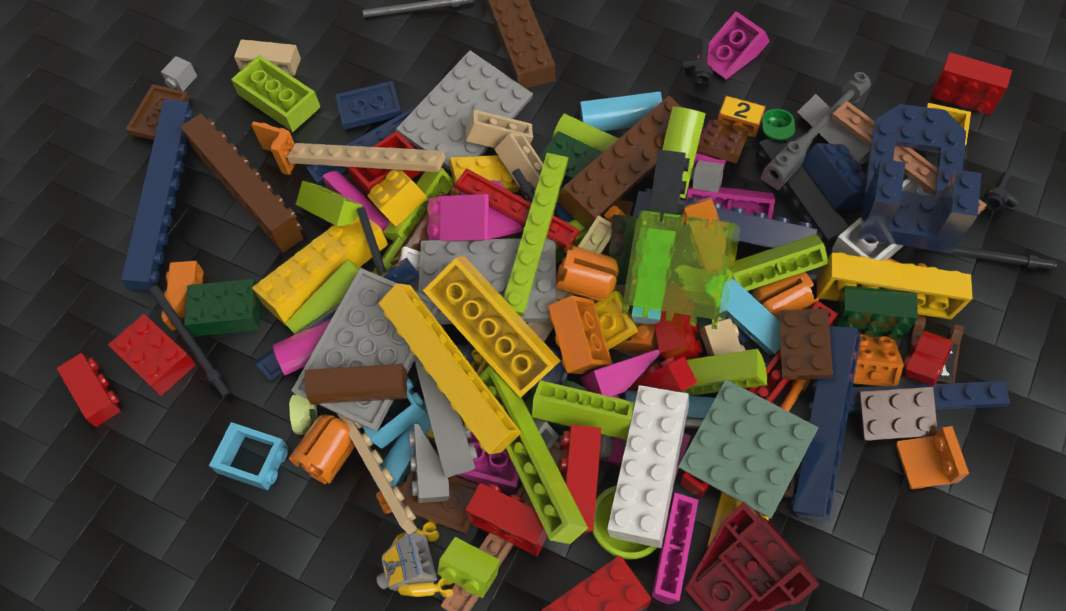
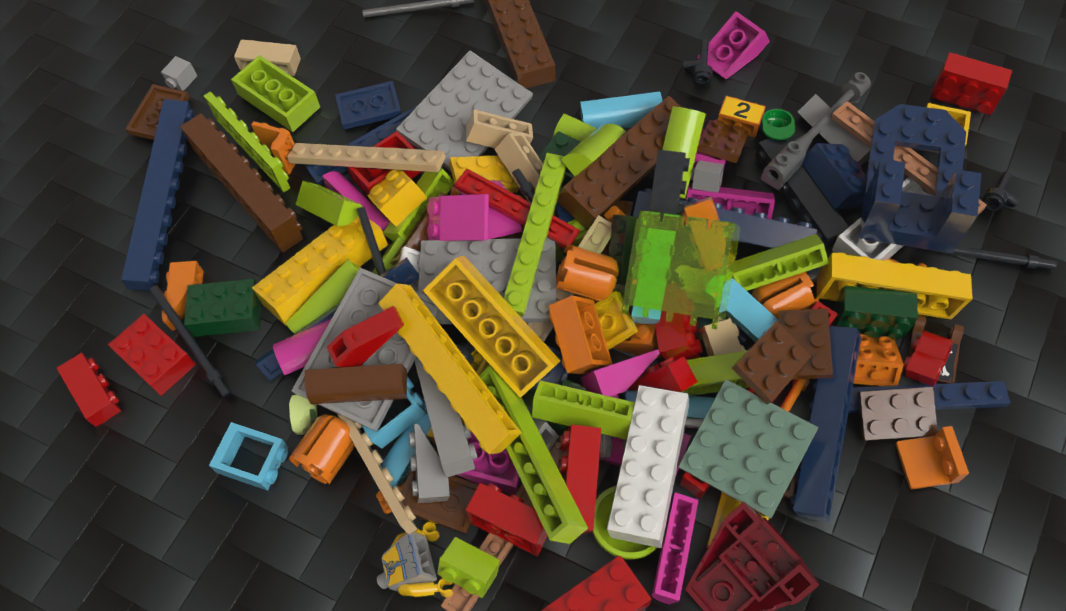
none -> lime plate [204,91,290,193]
none -> red slope [327,306,404,367]
none -> lime brick [561,123,626,176]
none -> reddish brown plate [732,321,811,405]

